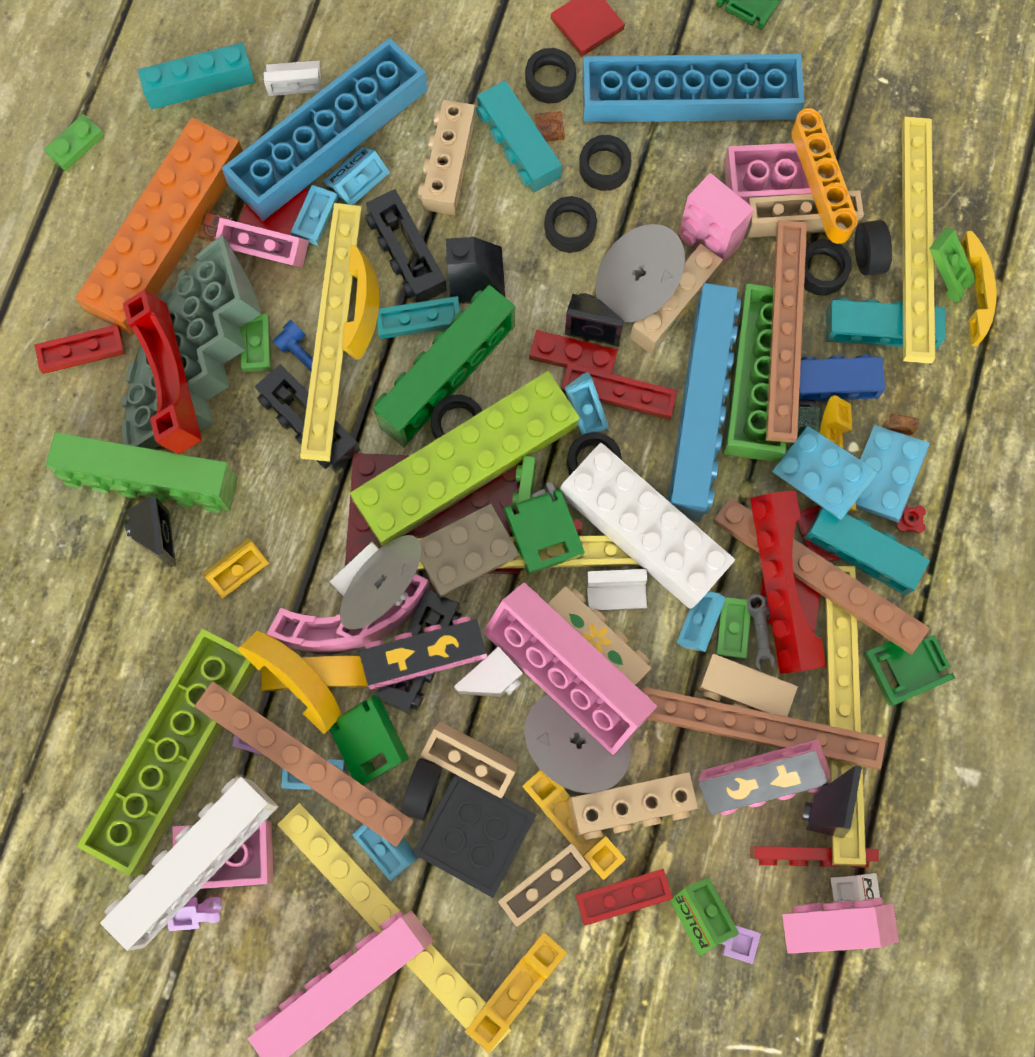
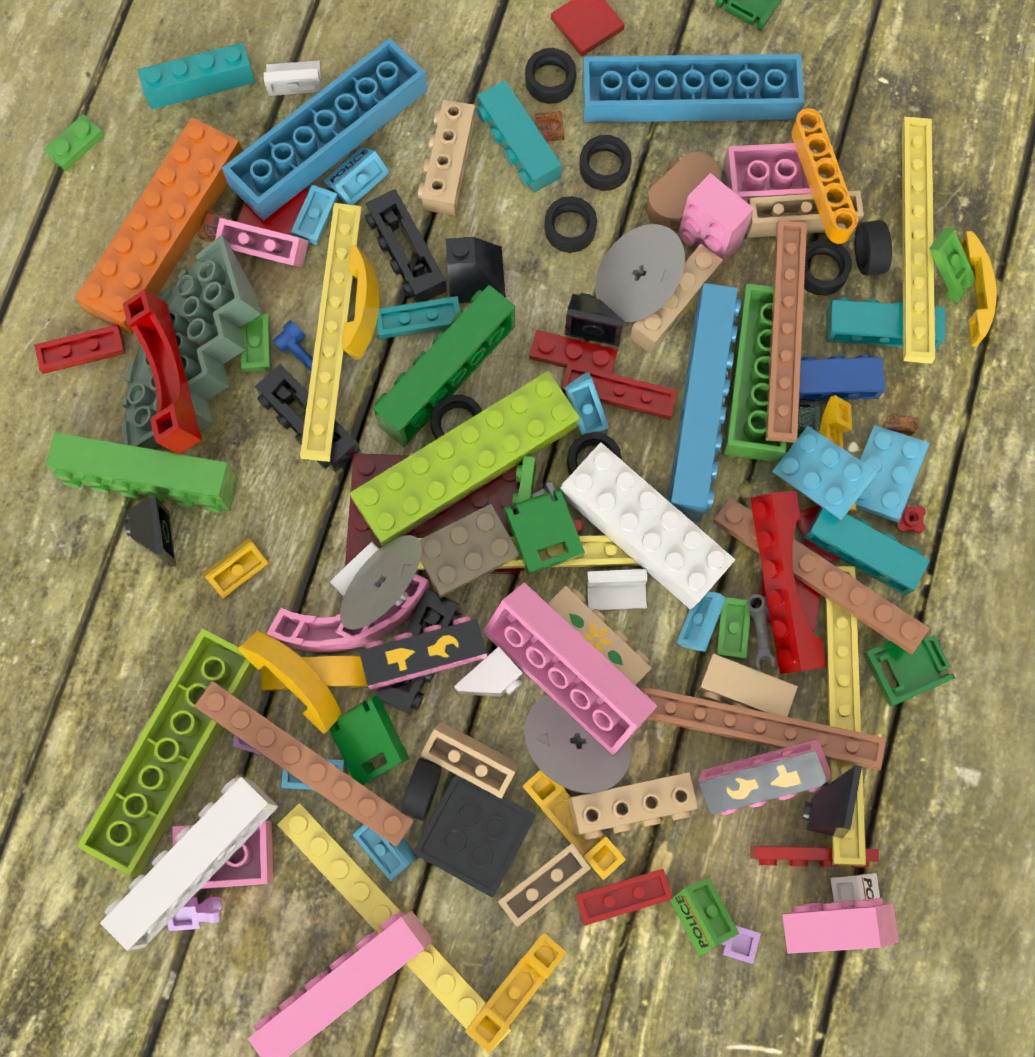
none -> medium nougat brick [646,152,721,230]

